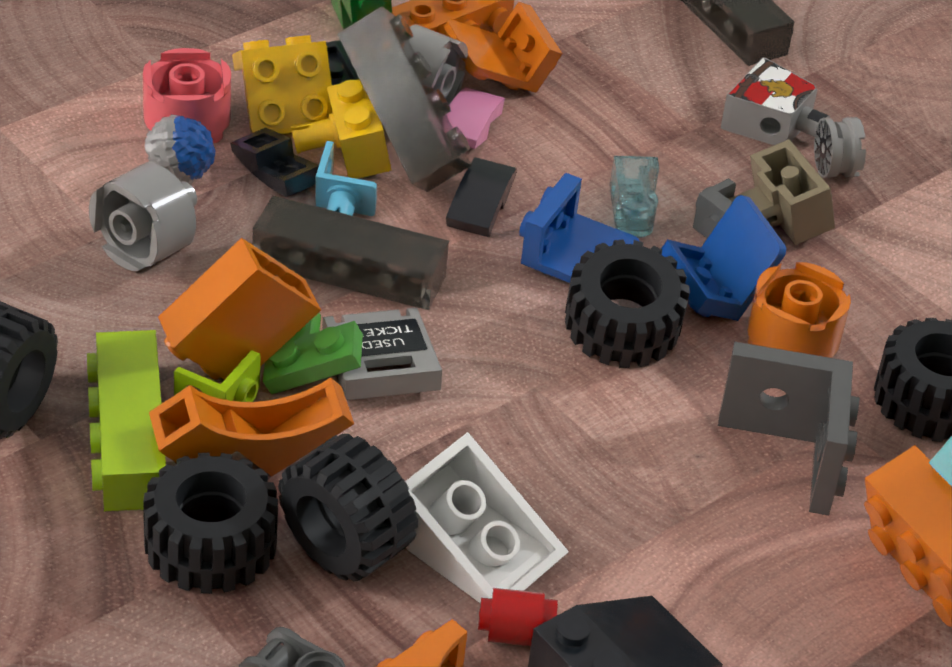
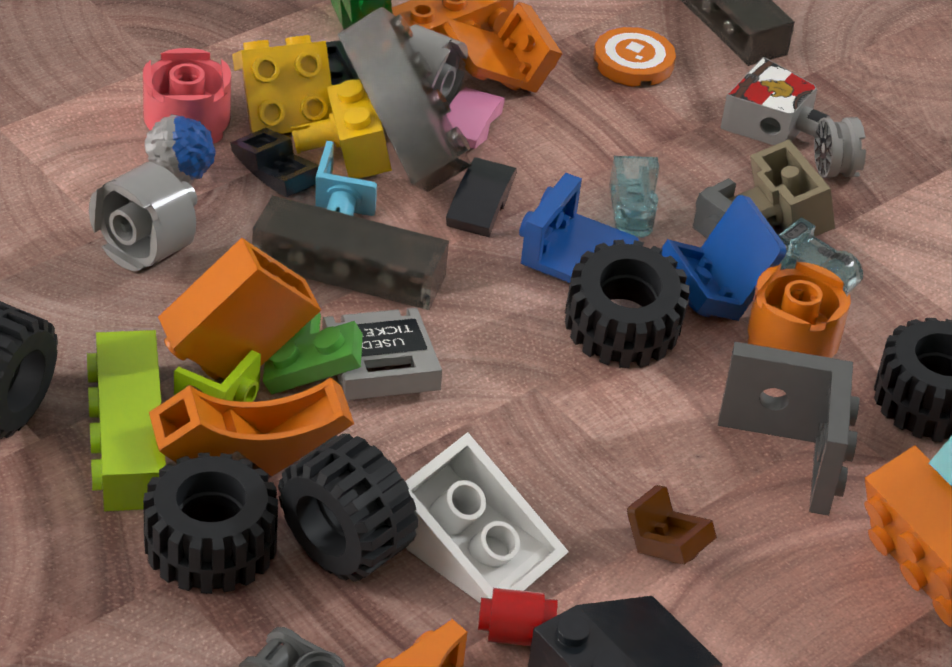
none -> orange tile [593,27,676,87]
none -> reddish brown bracket [627,485,717,565]
none -> clear light blue leg [778,217,863,294]

